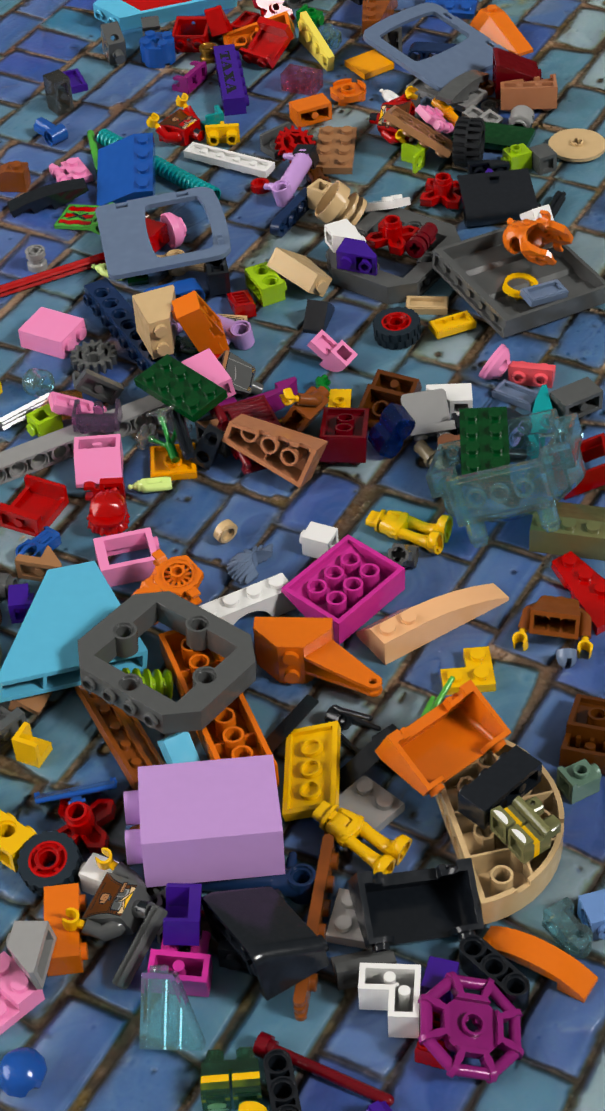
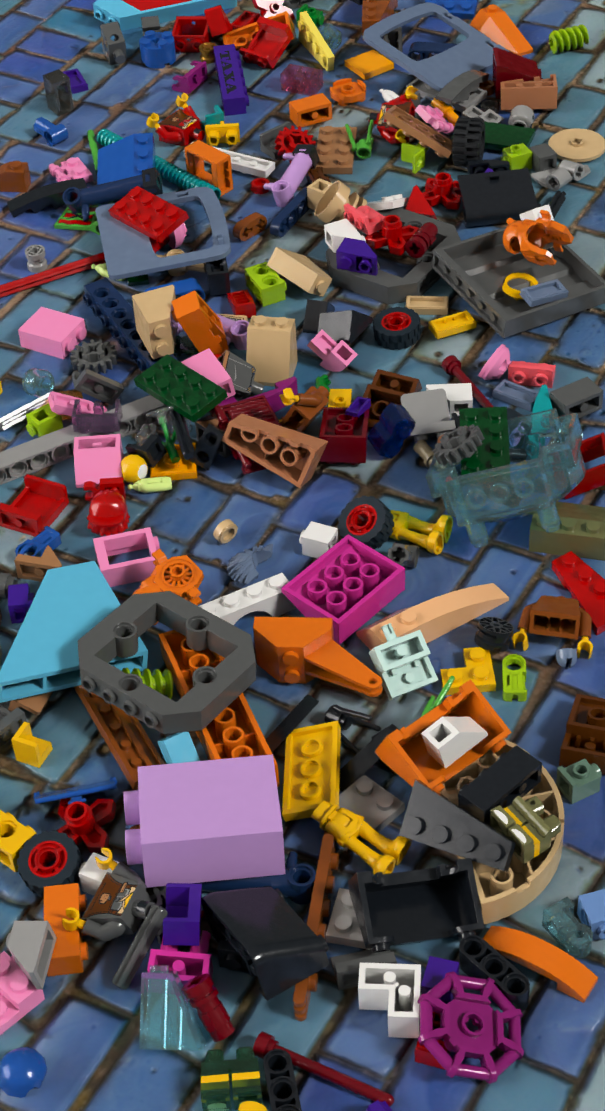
none -> dark blue piece [62,167,163,222]
none -> red plate [108,186,189,243]
none -> yellow piece [121,454,148,483]
none -> black panel [125,434,167,468]
none -> dark red axle [182,973,235,1042]
none -> orange window [184,140,233,197]
none -> dark orange beam [233,212,267,241]
none -> tan slope [246,315,298,387]
none -> slope [318,310,374,344]
none -> black wheel [337,495,394,549]
none -> coral bracket [344,203,385,236]
none -> bright green plant [345,120,375,159]
none -> dark purple piece [345,396,371,417]
none -> light aqua plate [369,623,438,701]
none -> black wing [399,780,516,871]
none -> red slope [406,185,437,220]
none -> white slope [421,716,488,769]
none -> dark grey gear [432,424,485,465]
none -> dark red piece [441,355,494,408]
none -> black wheel [474,617,514,652]
none -> lime piece [502,654,527,702]
none -> light grey panel [531,159,591,191]
none -> lime piece [549,24,589,54]

